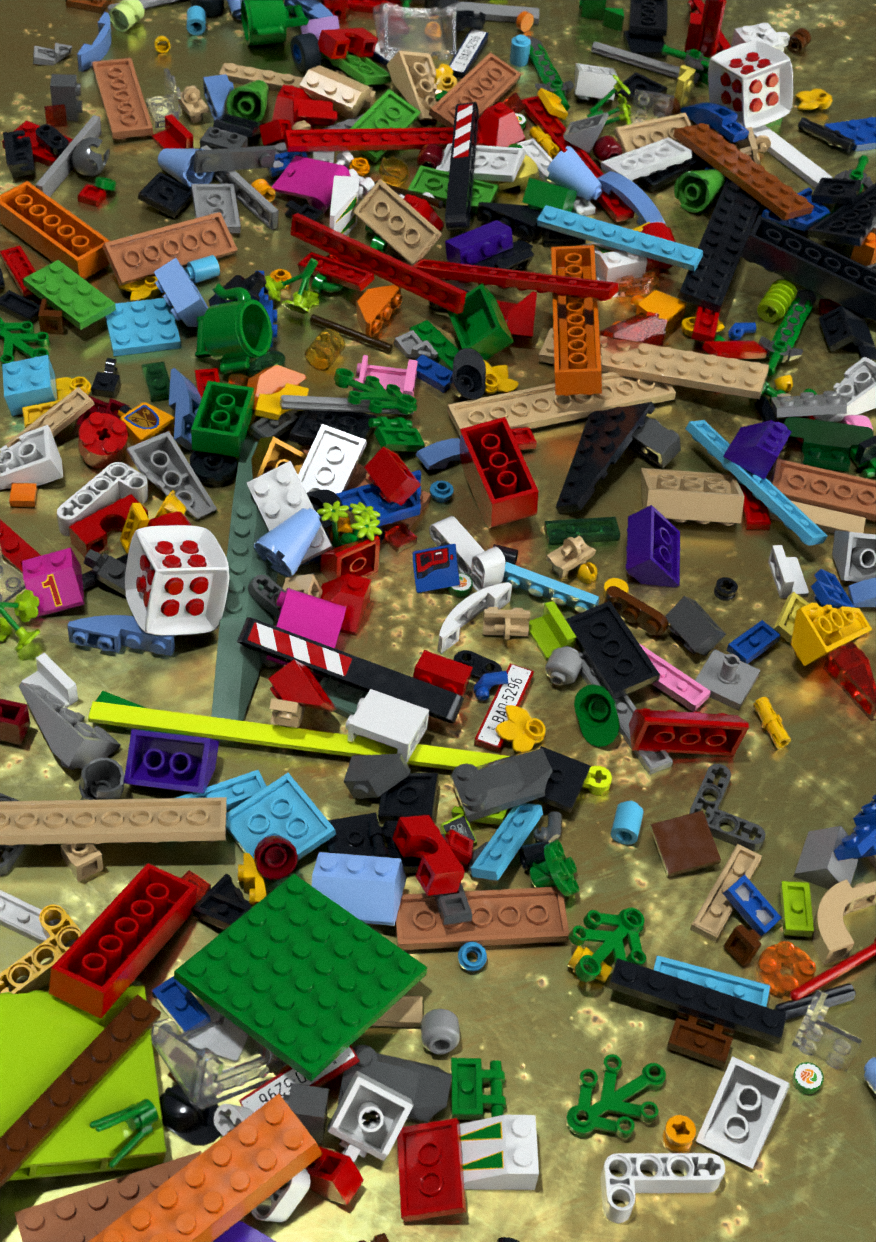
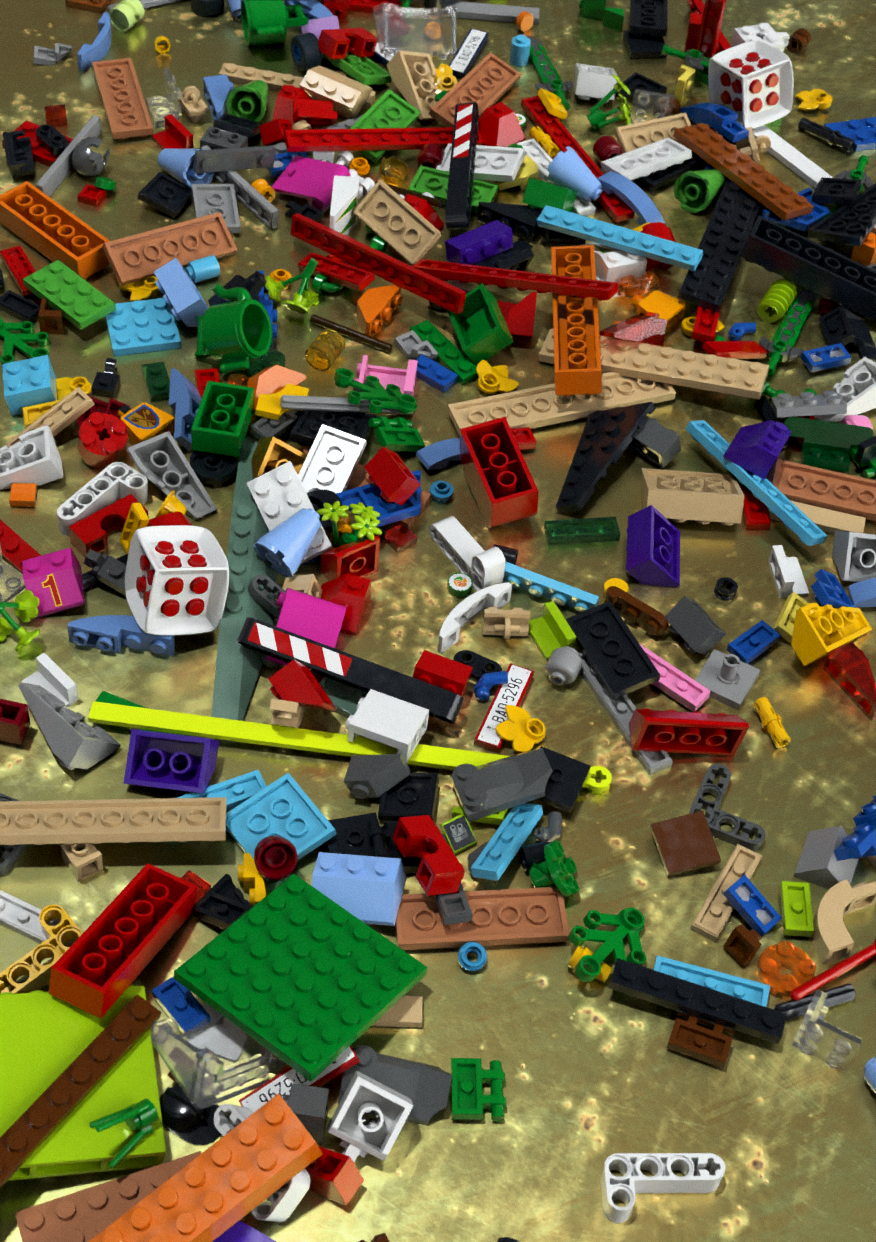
dark grey brick [50,74,83,121] -> none
dark grey helmet [79,758,124,800] -> none
medium azure brick [186,6,206,35] -> none
red plate [397,1118,466,1222] -> none
sticker [413,544,460,593] -> none
light grey head [421,1009,460,1055] -> none
red tile [445,829,474,865] -> none
black plate [448,10,486,31] -> none
black piece [450,348,486,401] -> none
white slope [460,1115,539,1190] -> none
clear red tile [503,92,526,113] -> none
tan hips [546,536,596,578] -> none
light grey slope [563,112,609,153] -> none
green plant [566,1054,666,1138] -> none
green piece [574,684,620,747] -> none
yellow hinge [577,562,598,584] -> none
light grey axle [591,42,700,84] -> none
medium azure brick [611,801,644,845] -> none
light orange wheel [662,1115,696,1153] -> none
white slope [696,1056,790,1169] -> none
yellow hinge [774,375,793,393] -> none
tile [792,1062,824,1094] -> none
none -> blue piece [801,343,852,372]

